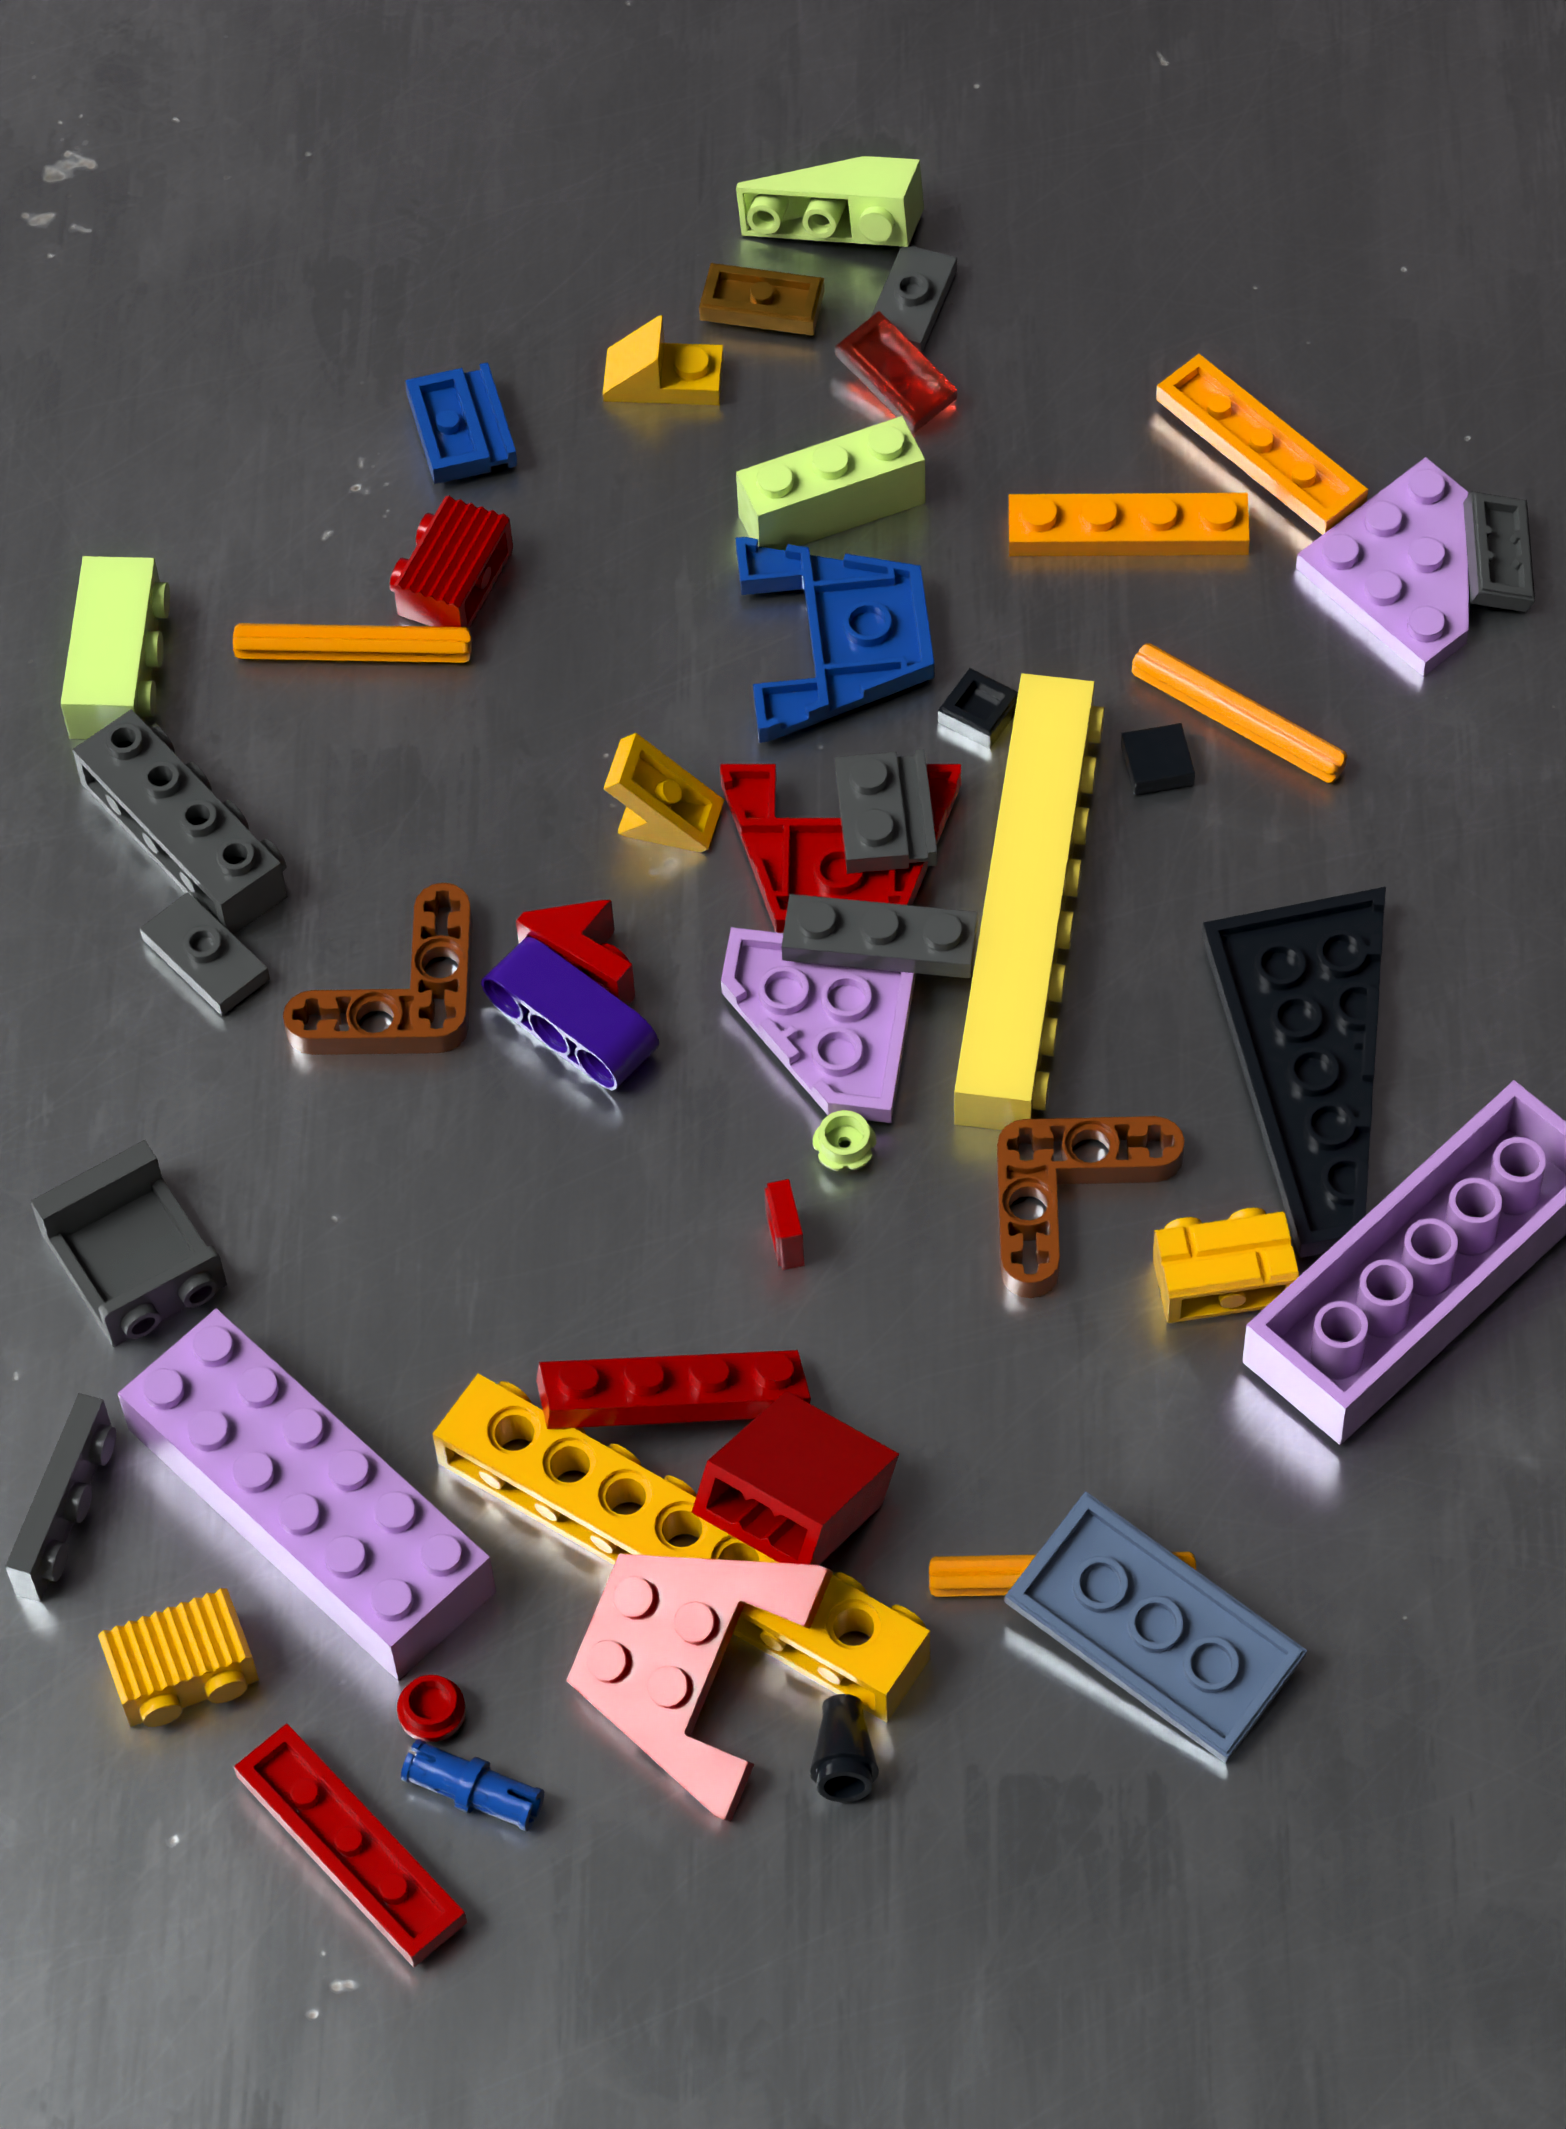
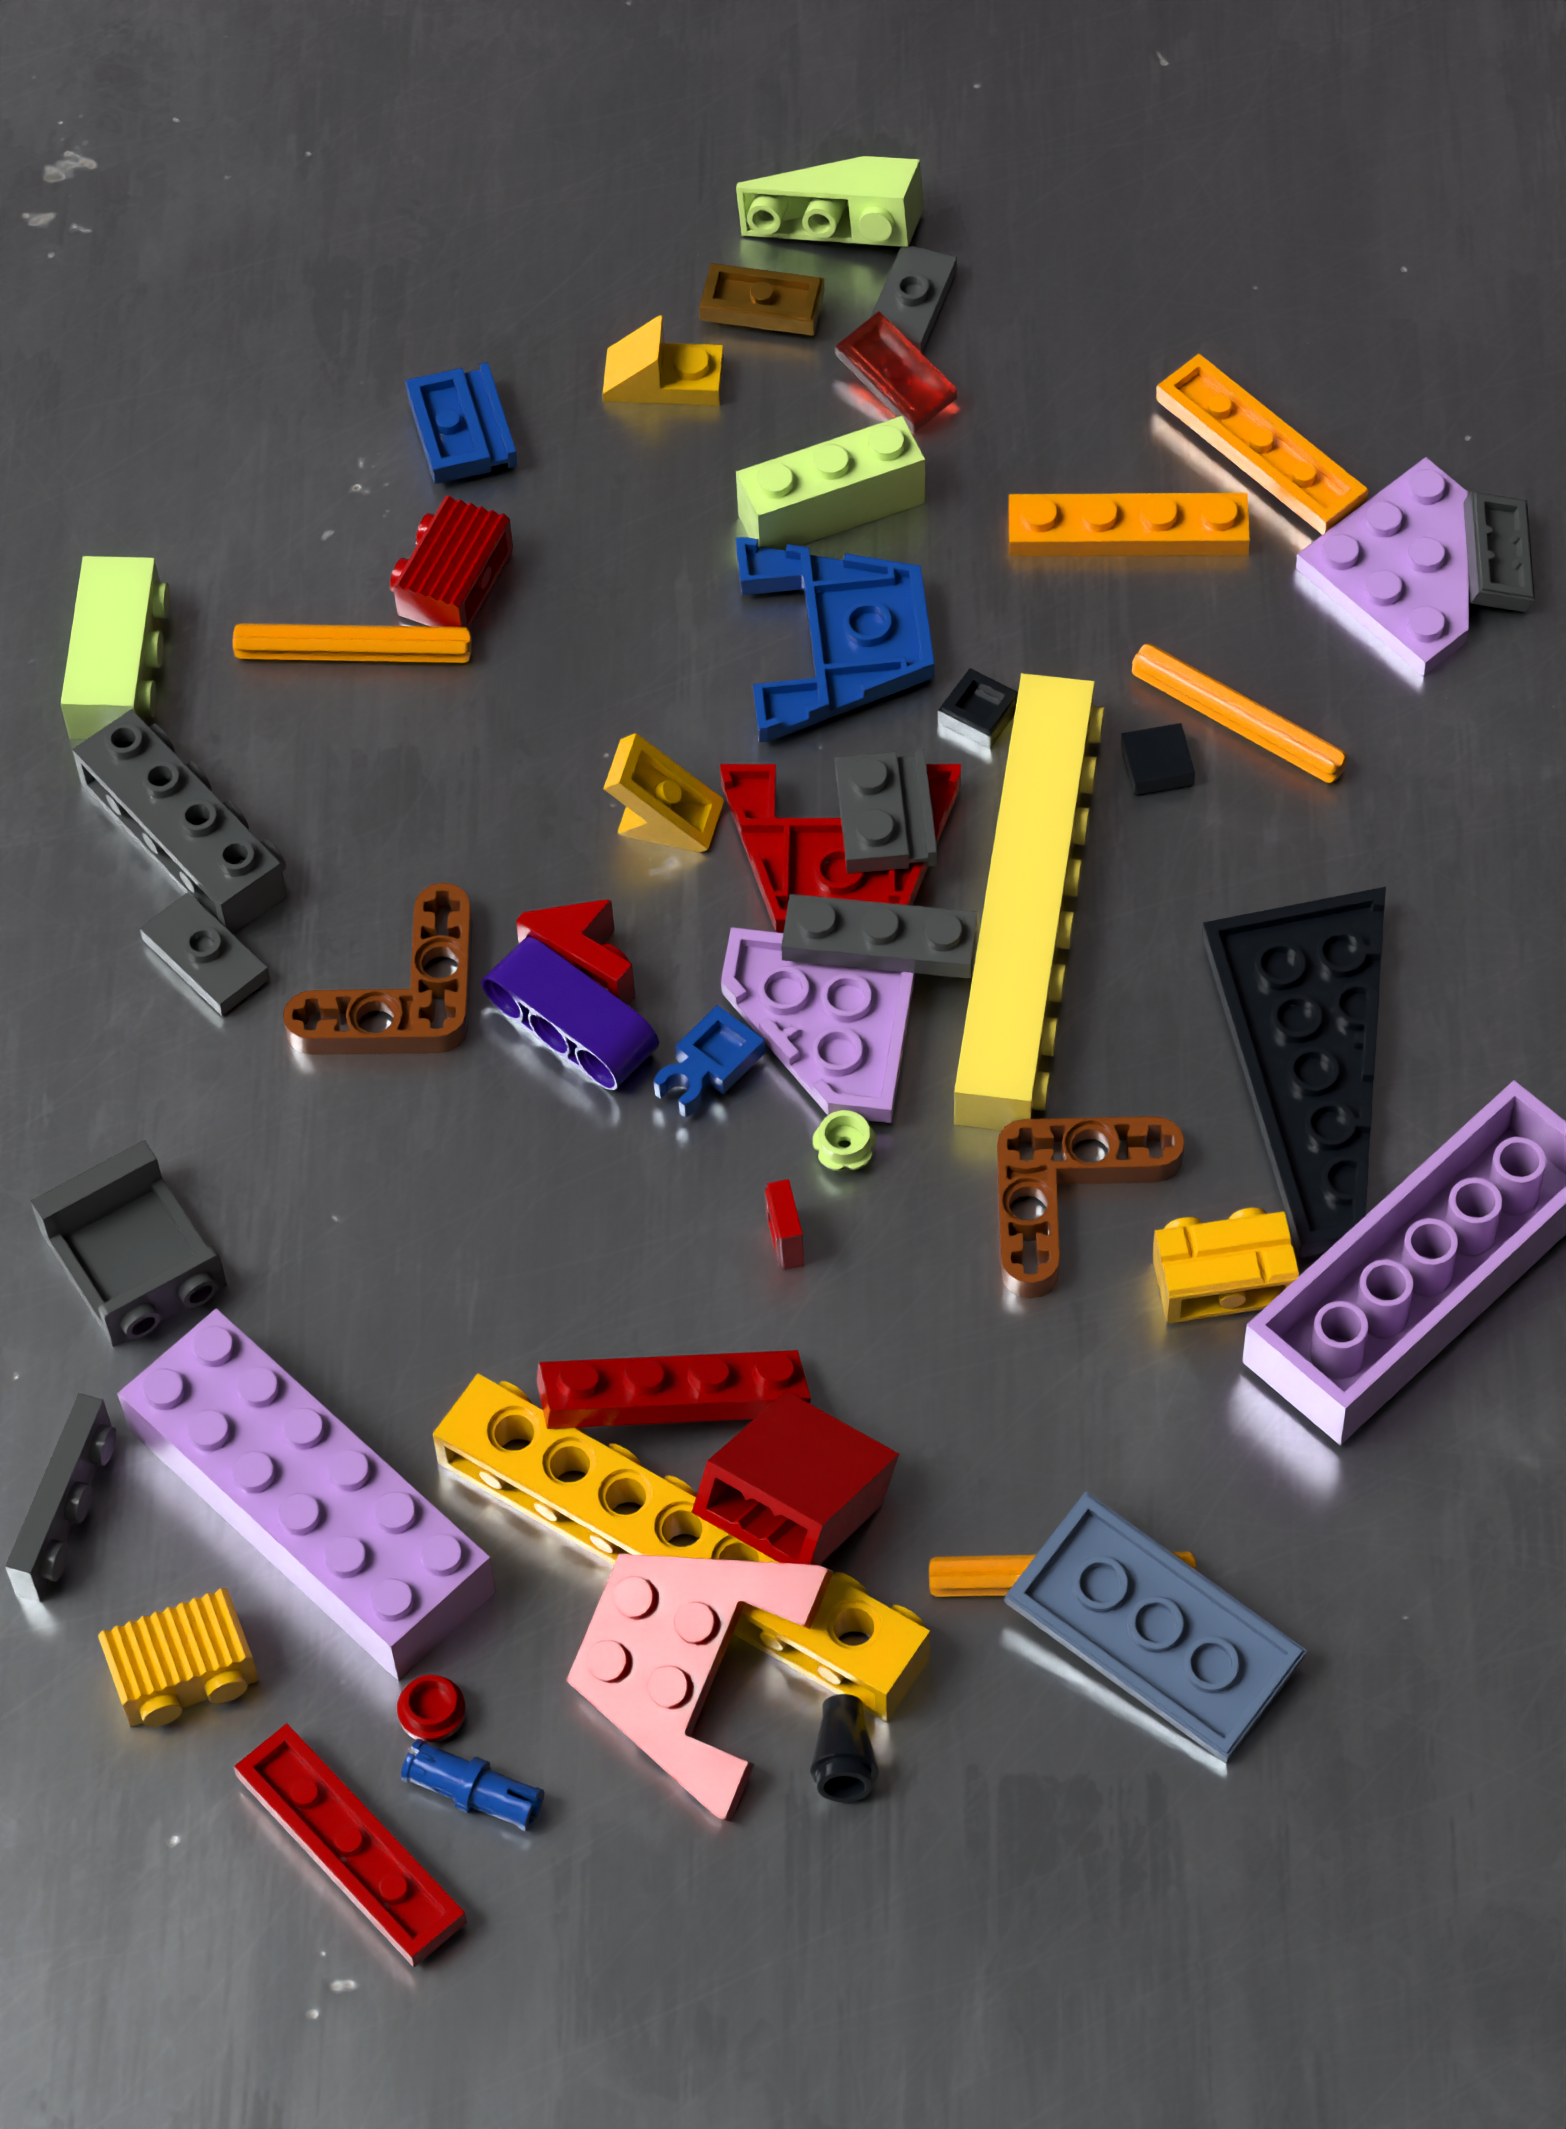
none -> blue plate [654,1005,766,1117]

